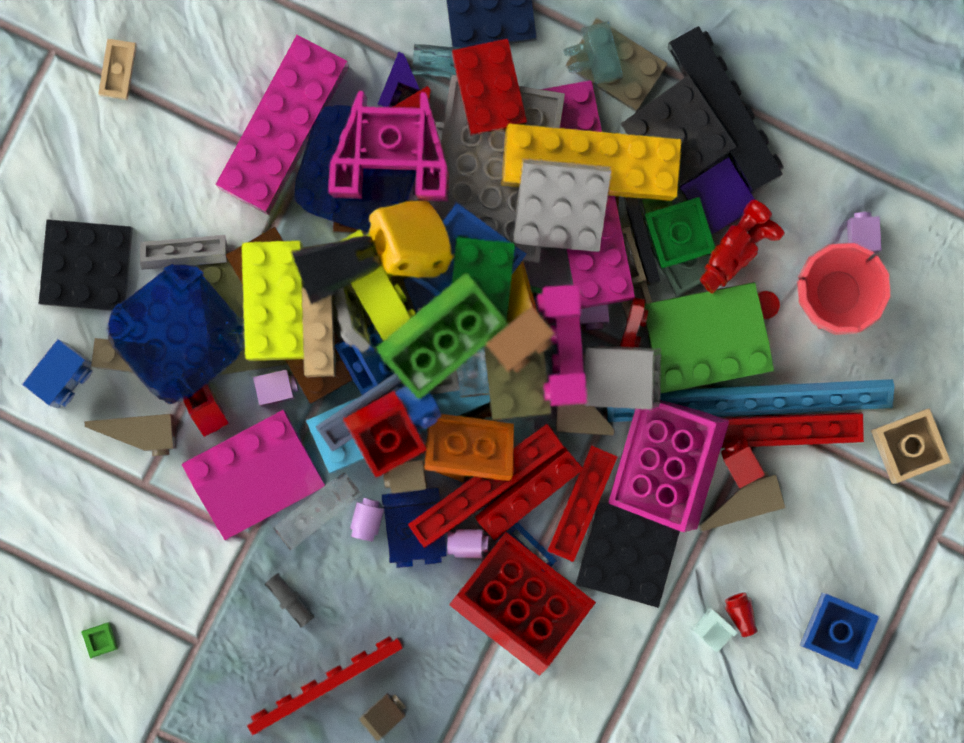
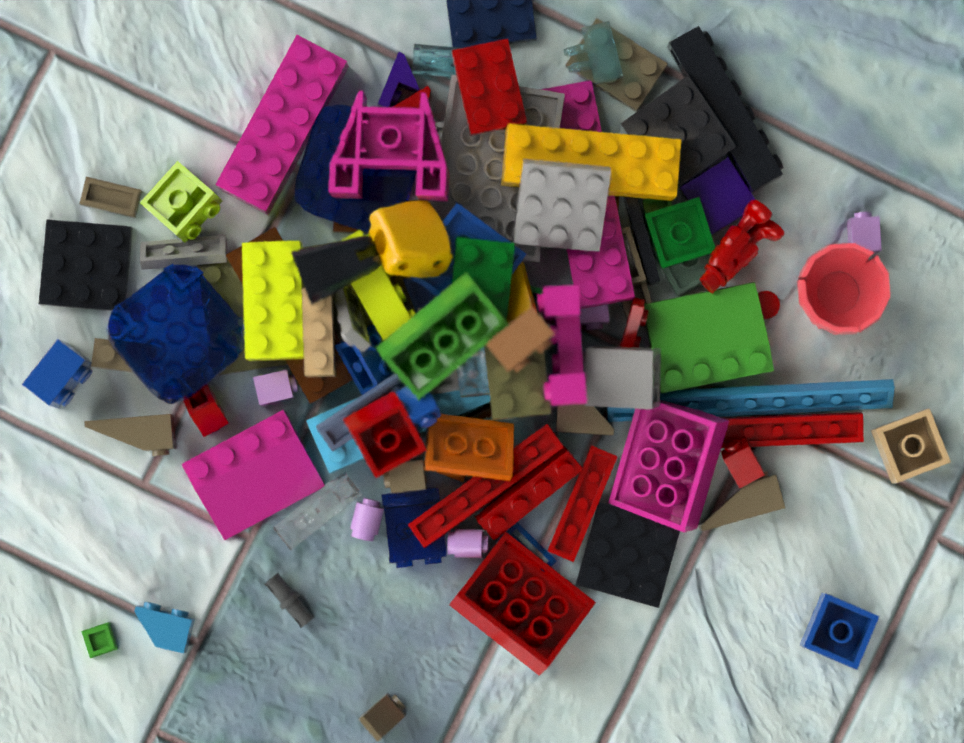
tan plate [98,39,137,100] -> none
red plate [247,636,404,736] -> none
light aqua panel [691,609,738,652] -> none
red cone [725,592,758,637] -> none
none -> dark tan tile [79,177,142,218]
none -> dark azure slope [134,602,195,654]
none -> lime plate [140,161,223,243]

